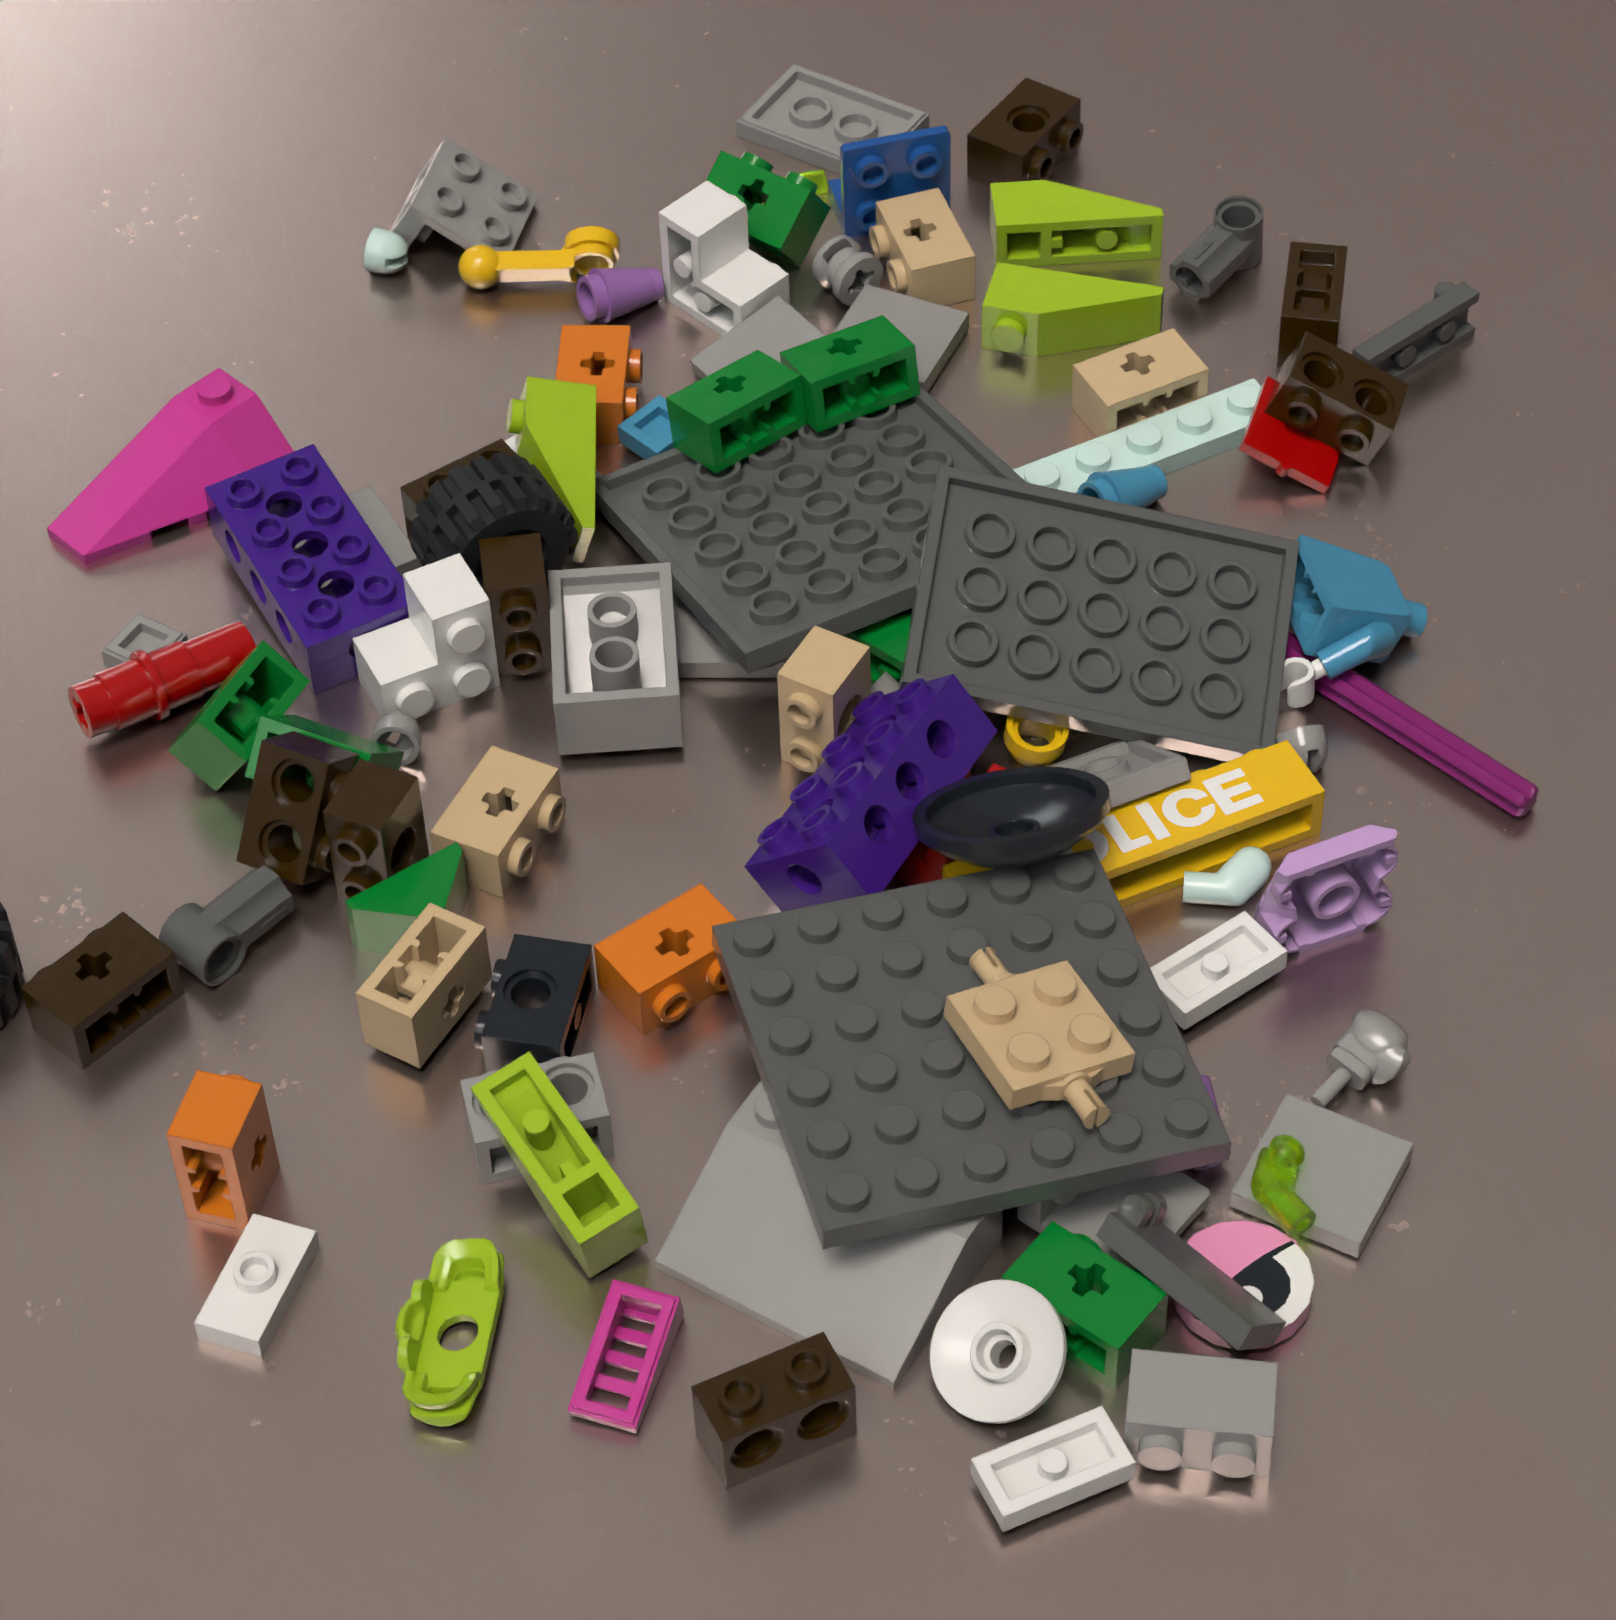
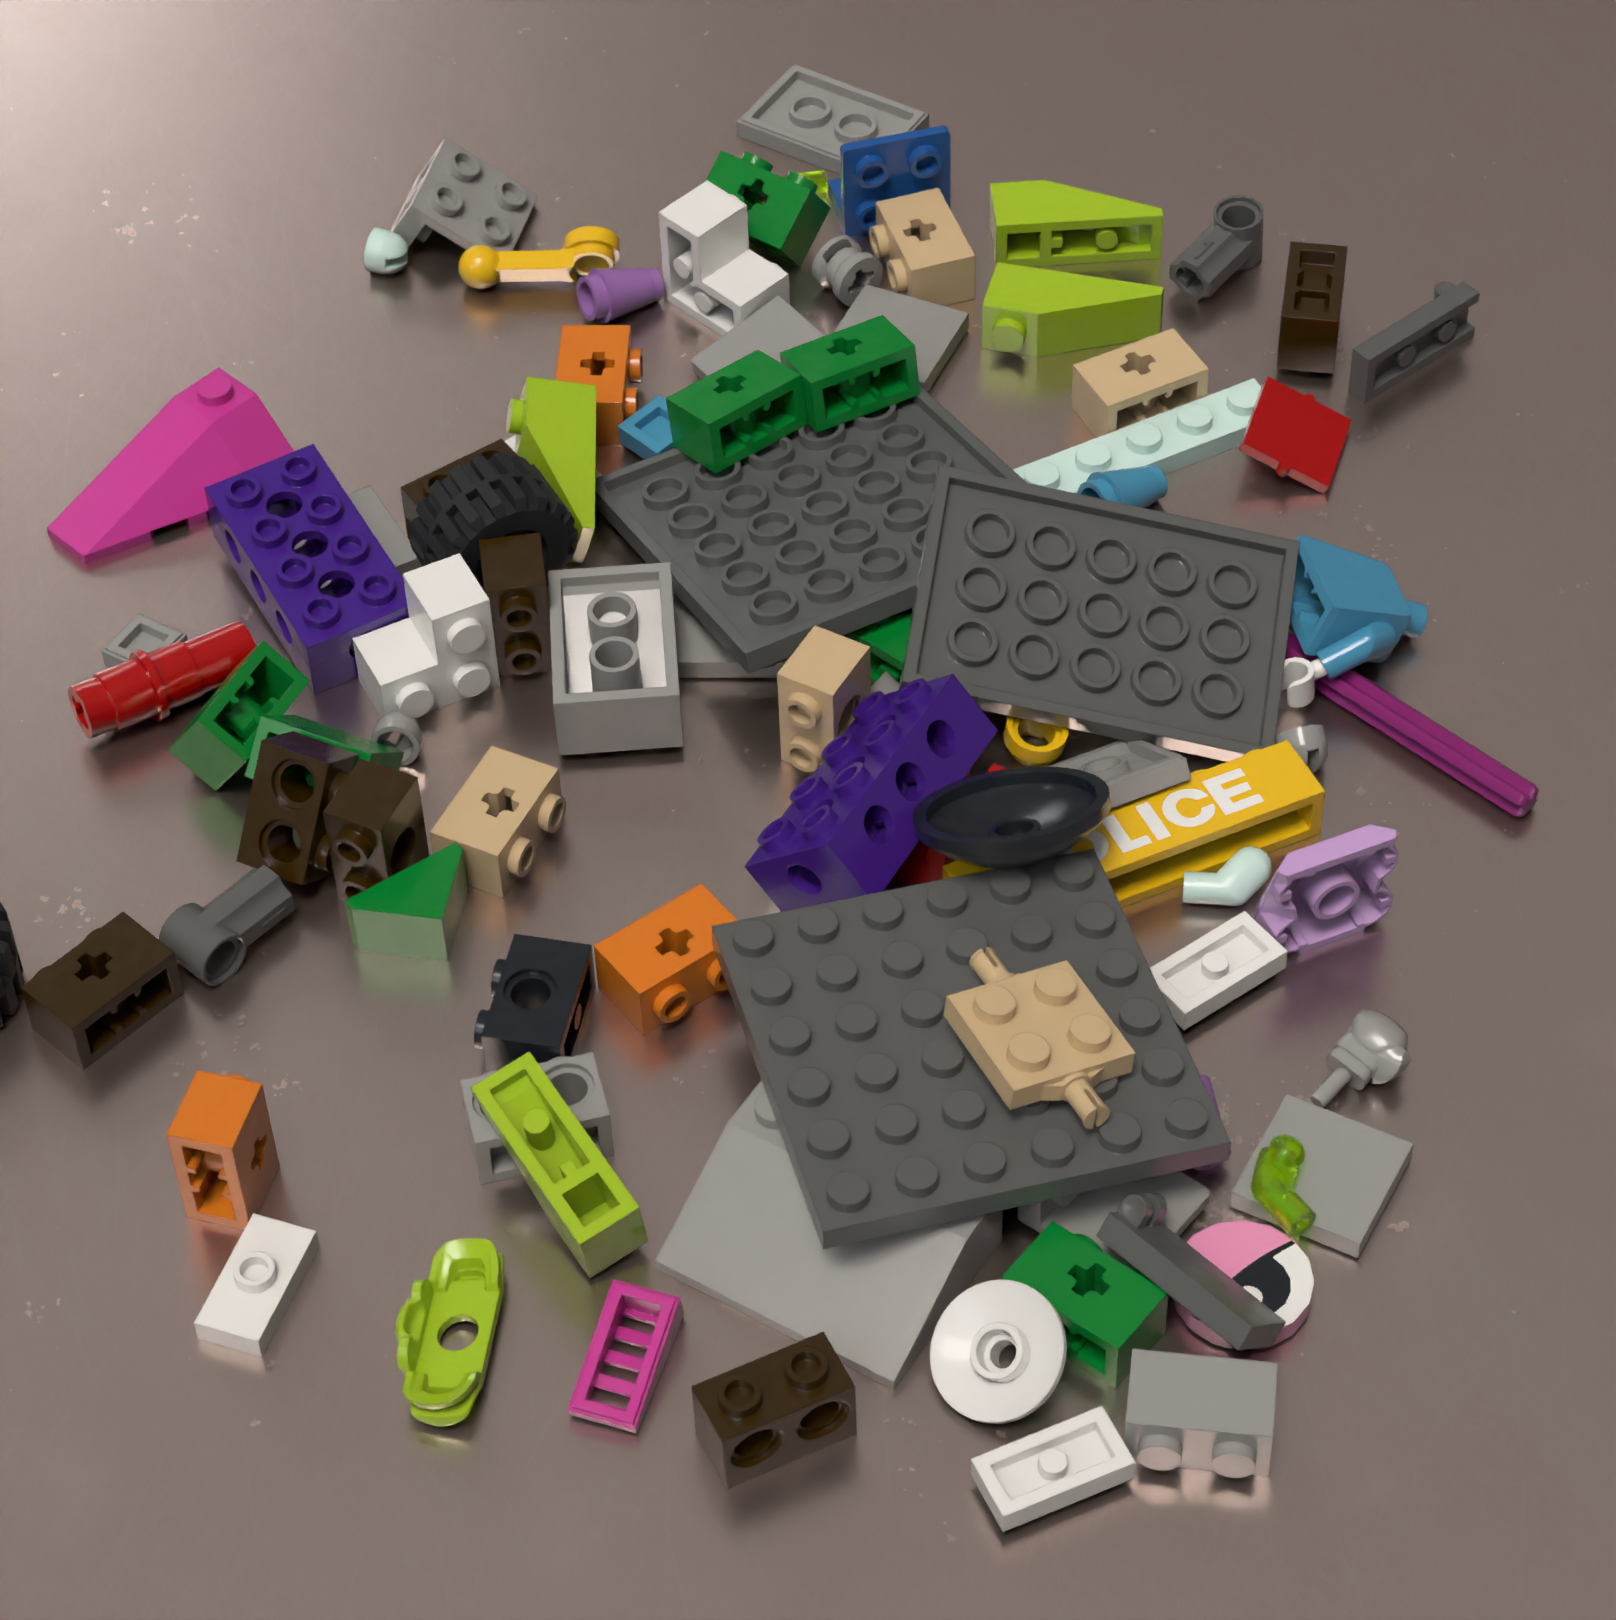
tan brick [355,903,492,1068] -> none
dark brown brick [967,77,1084,187] -> none
dark brown brick [1265,331,1409,466] -> none

